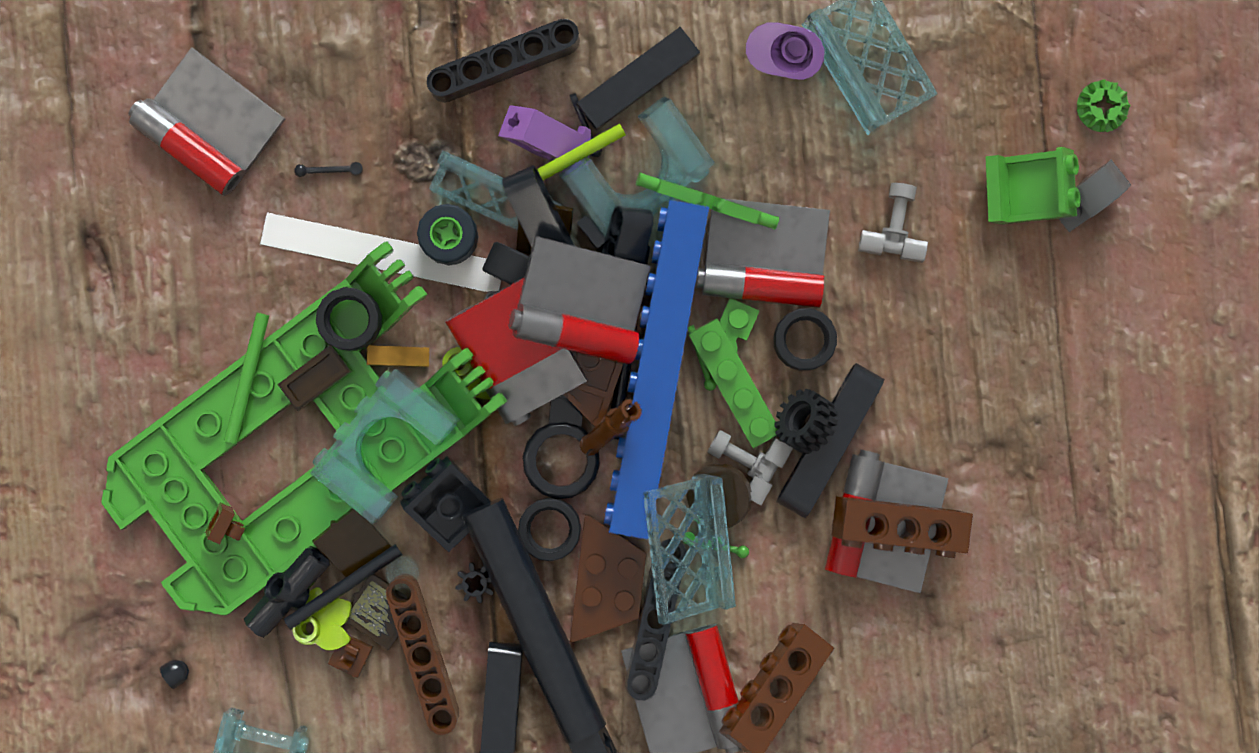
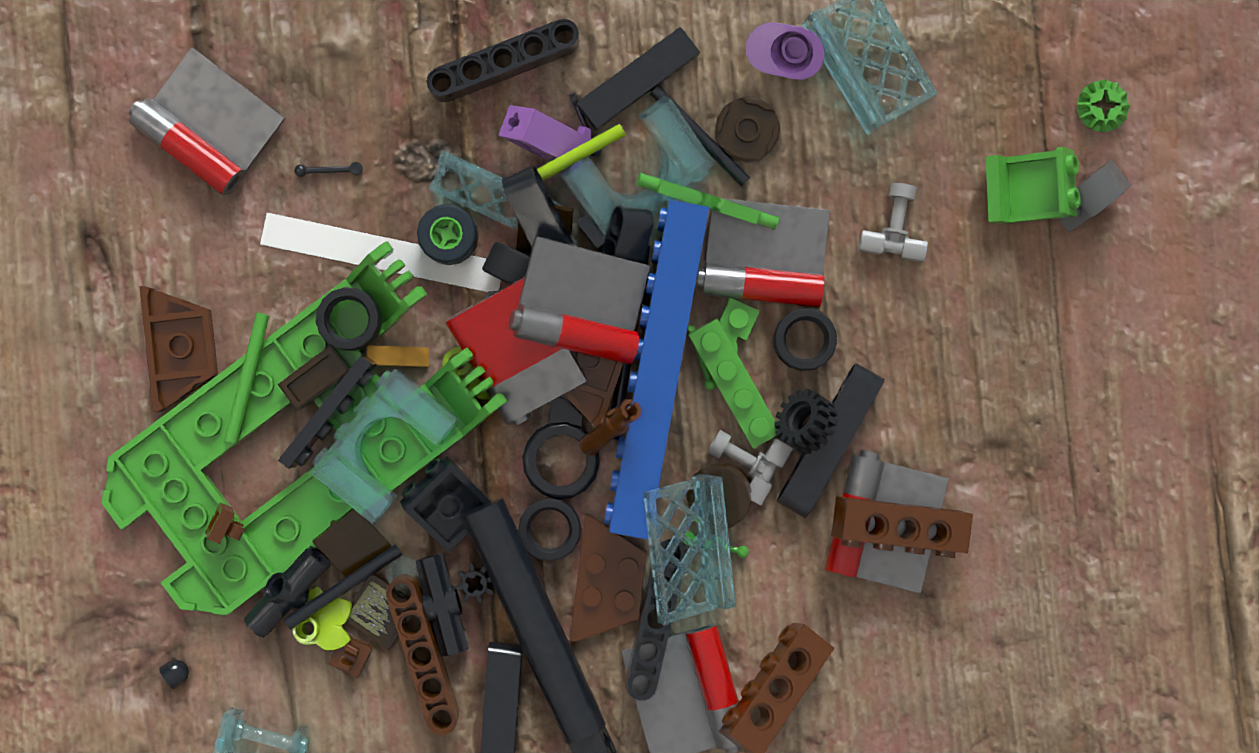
none -> reddish brown wing [139,286,218,412]
none -> black plate [278,356,377,469]
none -> black piece [416,553,469,657]
none -> black bar [650,86,750,187]
none -> dark brown tile [715,96,780,163]

